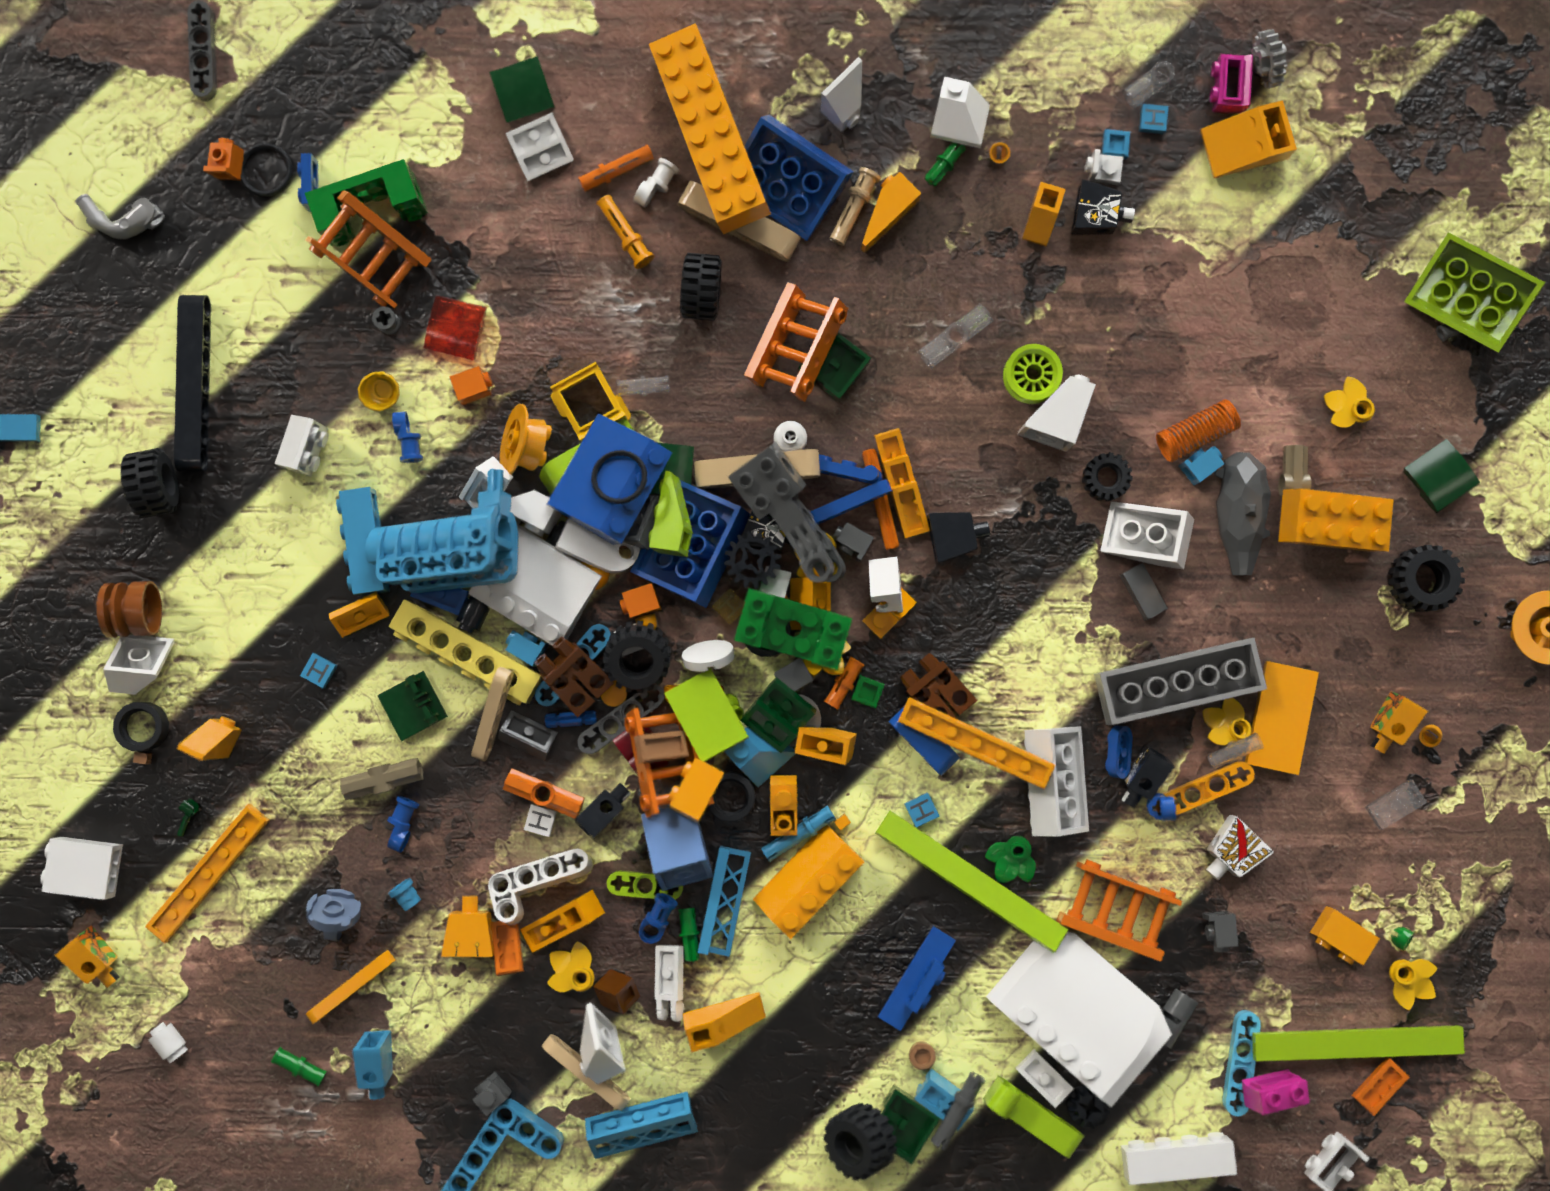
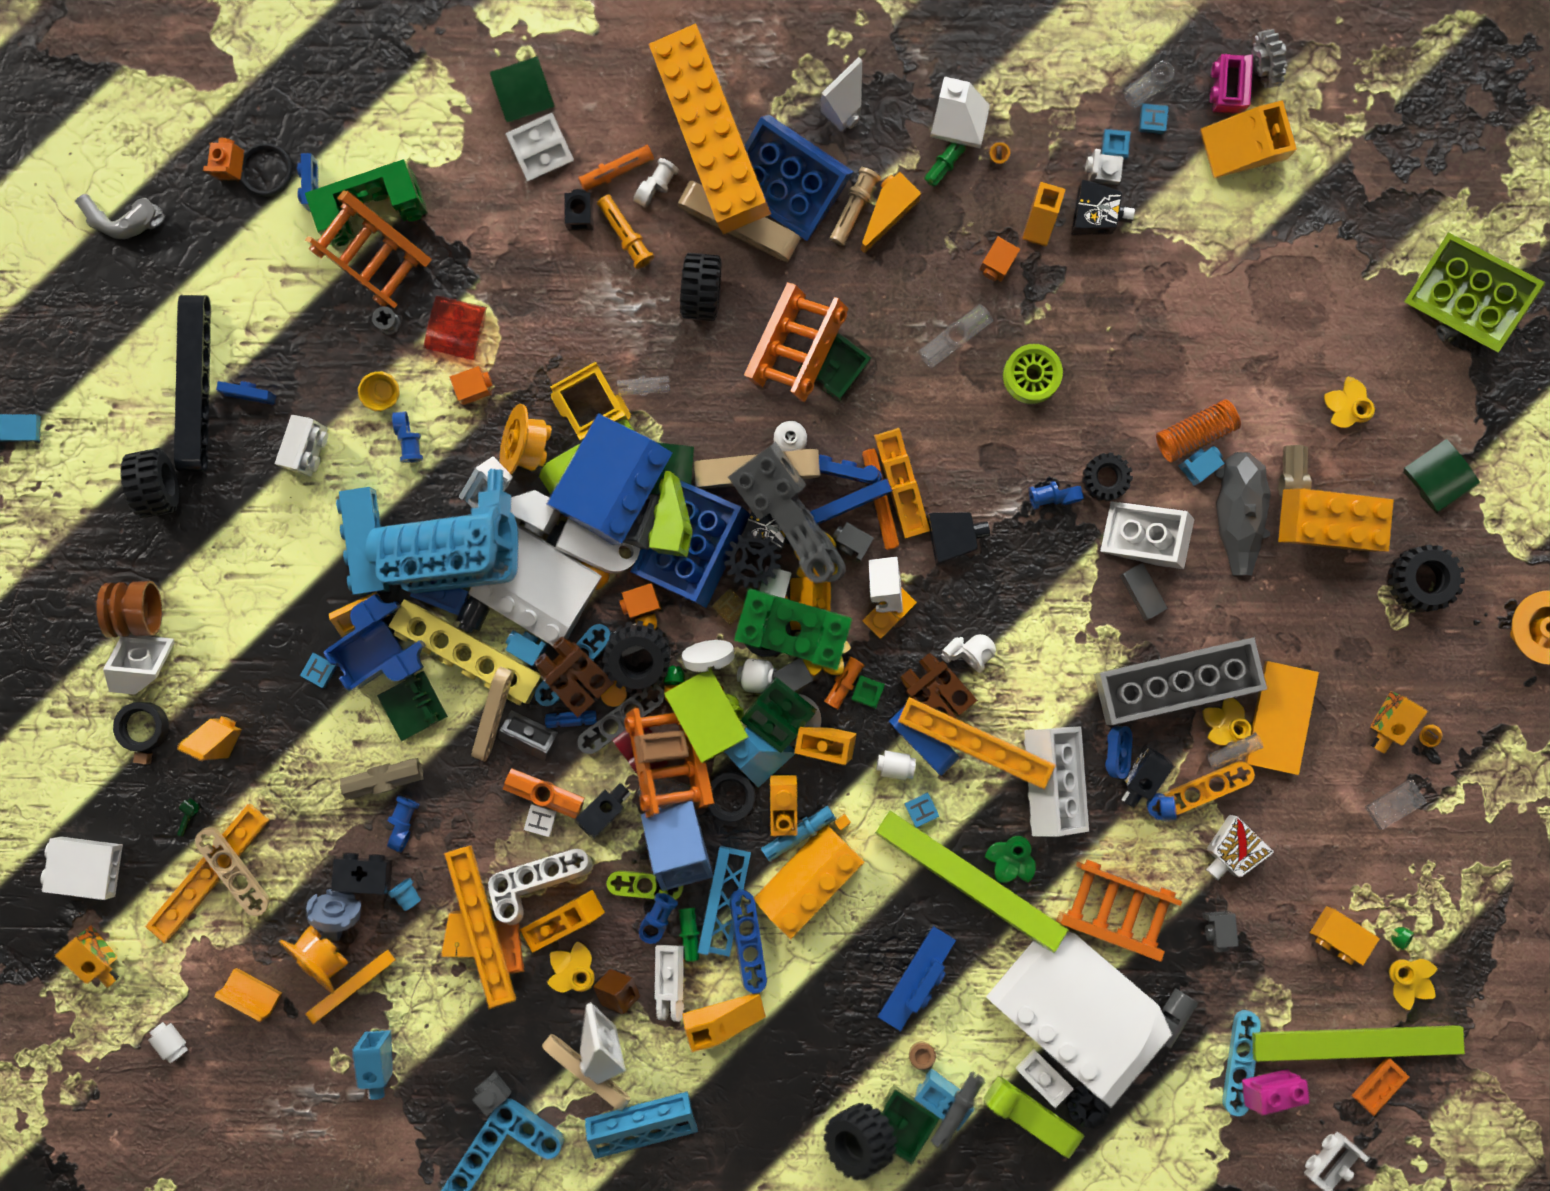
dark grey beam [187,0,217,101] -> none
green pin [271,1047,327,1087] -> none
black tyre [591,450,647,504] -> none
light orange brick [667,758,724,823] -> none
white slope [1018,375,1096,452] -> none
white brick [1121,1132,1237,1185] -> none
none -> tan beam [195,827,269,916]
none -> light orange panel [214,968,282,1022]
none -> blue plate [216,381,276,405]
none -> light orange piece [279,925,349,994]
none -> blue piece [324,594,426,691]
none -> black brick [331,852,393,894]
none -> light orange tile [444,845,516,1009]
none -> black brick [564,189,593,231]
none -> green hinge [664,665,685,685]
none -> blue beam [730,889,767,993]
none -> white head [737,658,777,694]
none -> white brick [876,751,916,781]
none -> white piece [941,634,996,673]
none -> orange brick [980,236,1020,282]
none -> blue connector [1028,481,1084,510]

